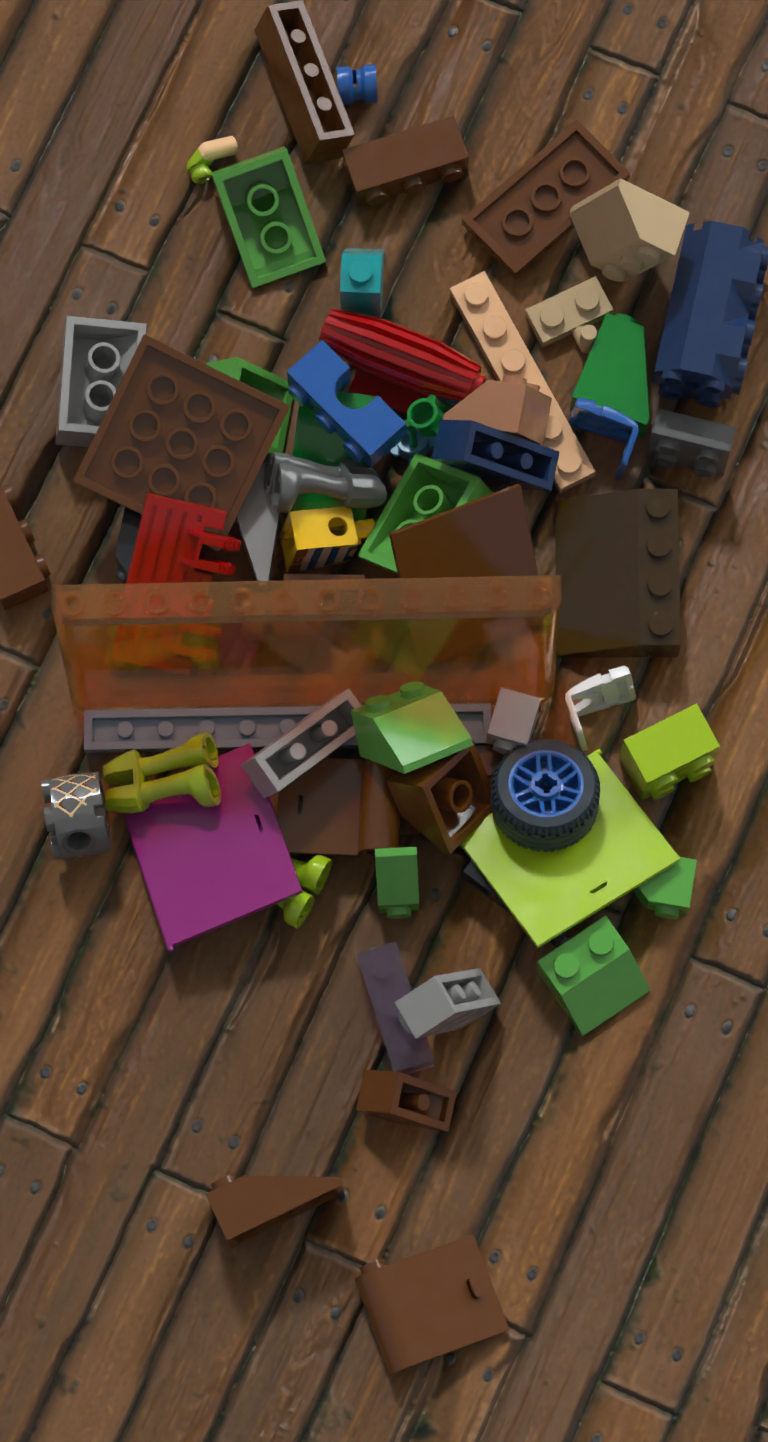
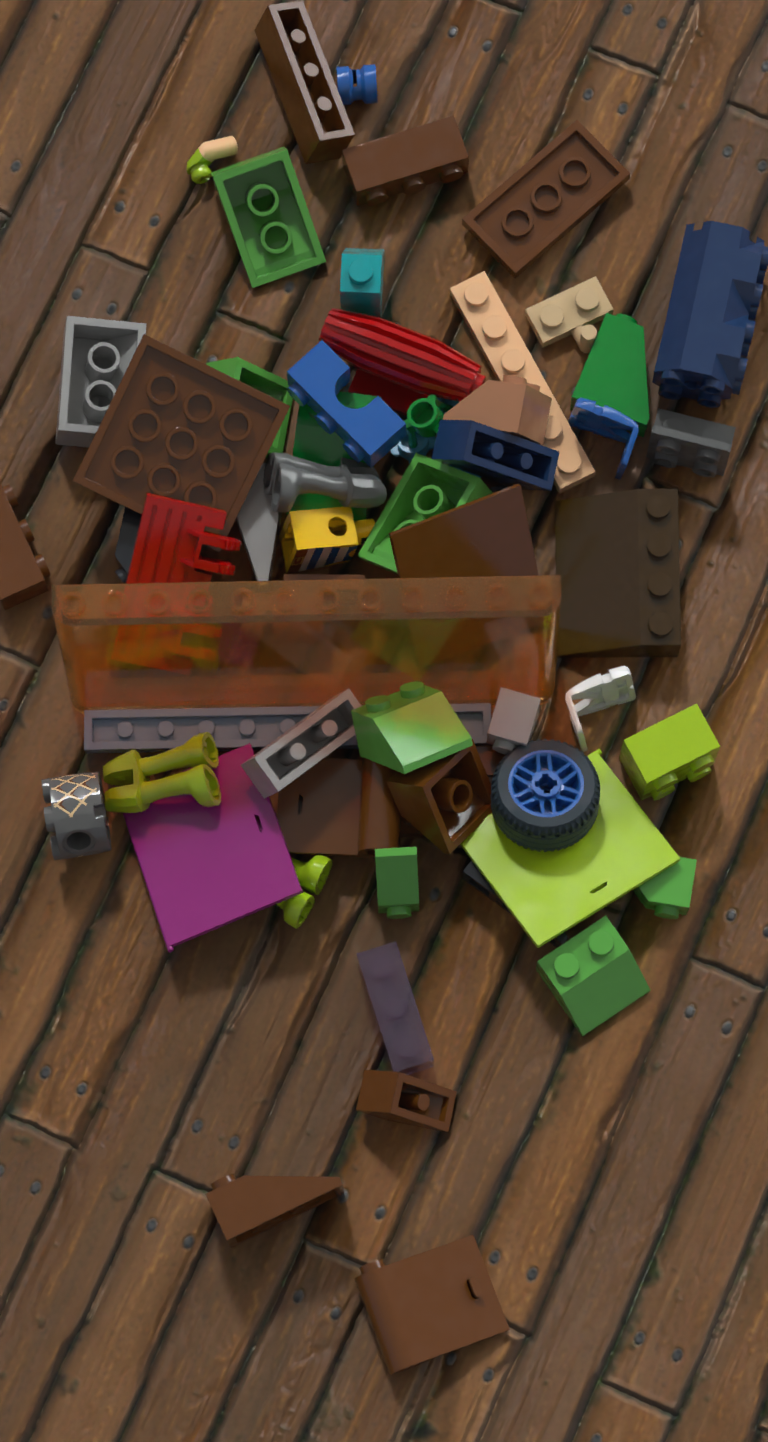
light grey brick [395,968,501,1039] -> none
tan slope [569,178,690,282] -> none

